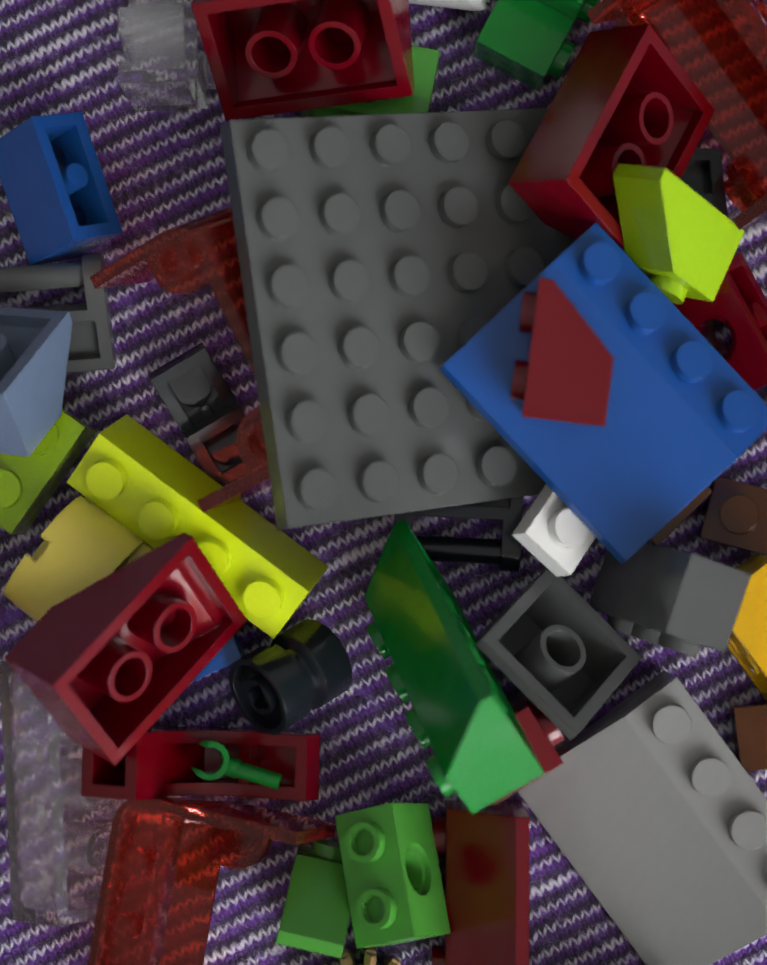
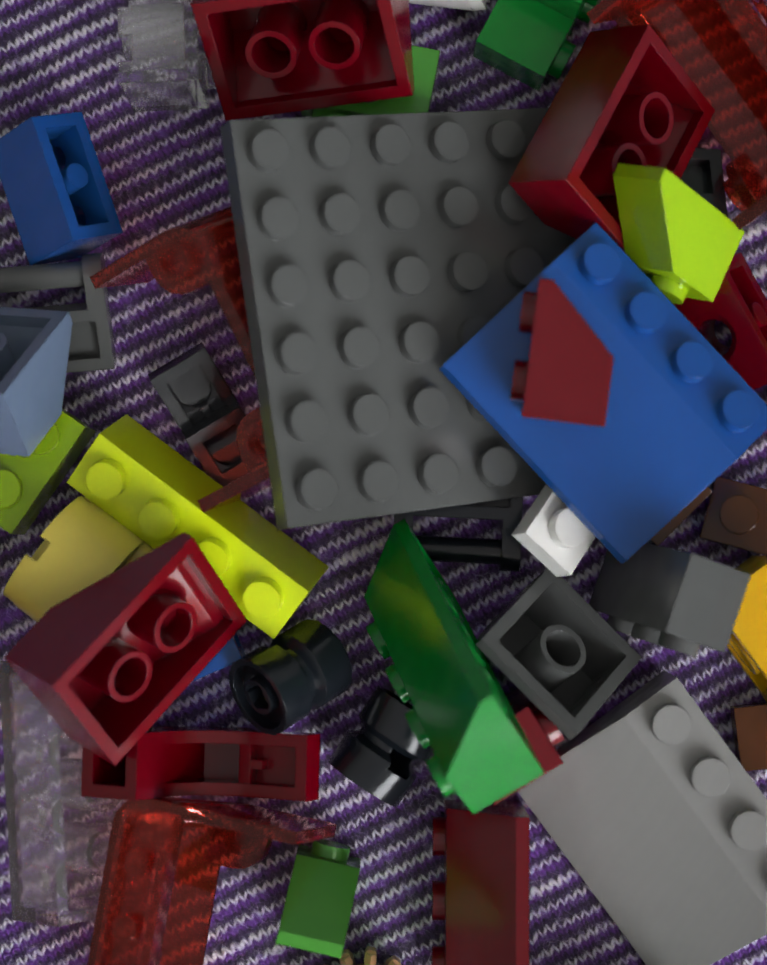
green hand [190,739,282,790] -> none
bright green brick [335,803,451,949] -> none
none -> black wheel [328,685,434,807]

